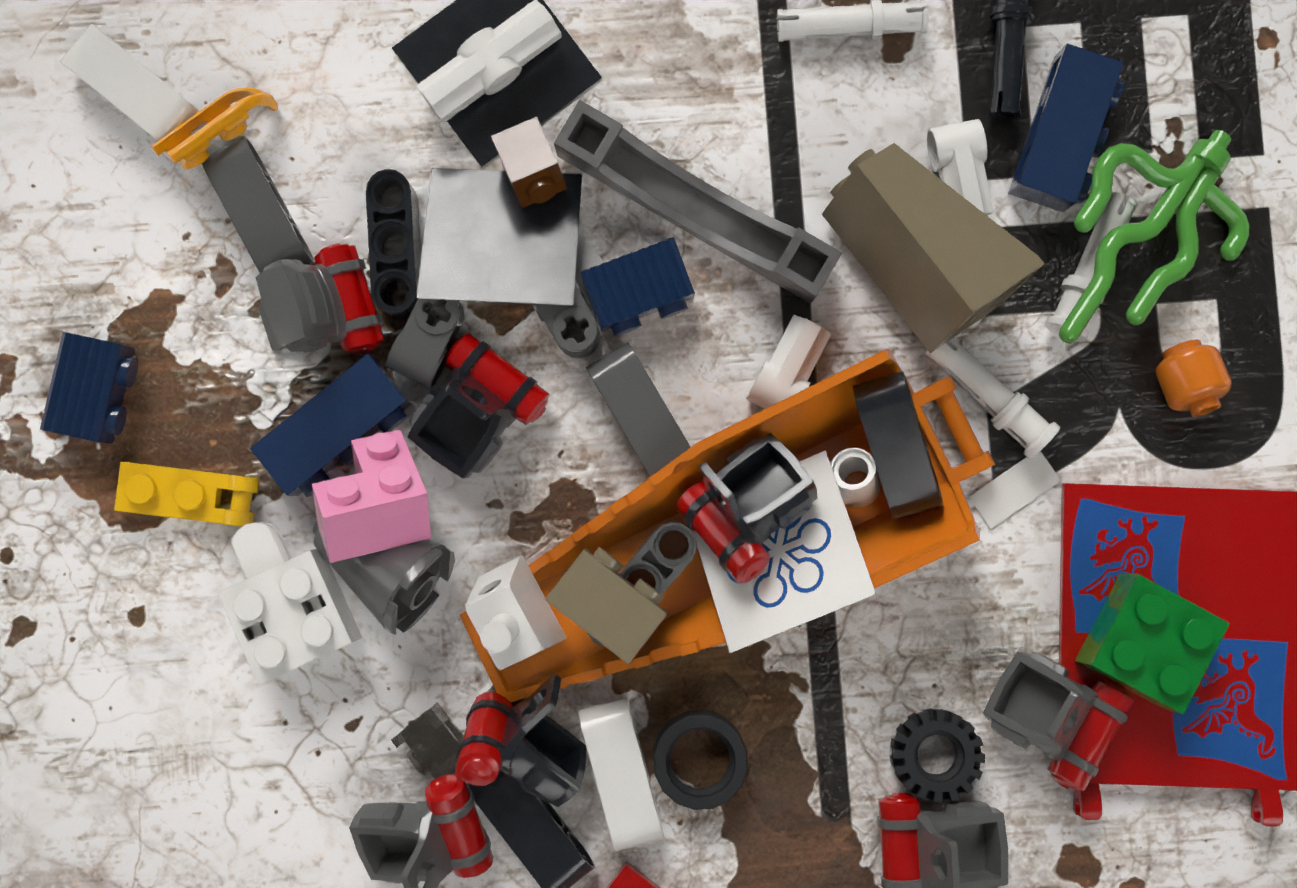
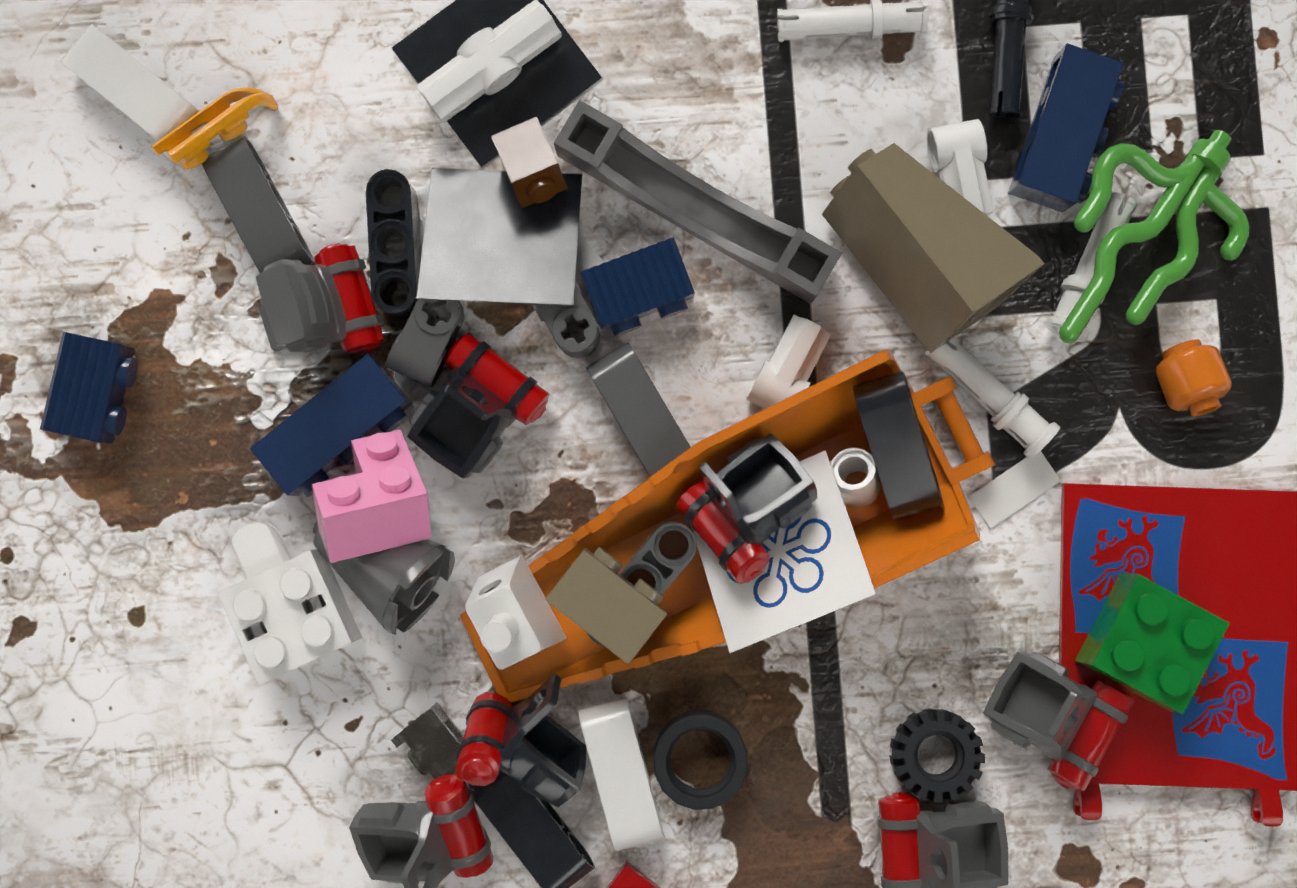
yellow plate [114,462,260,527] -> none

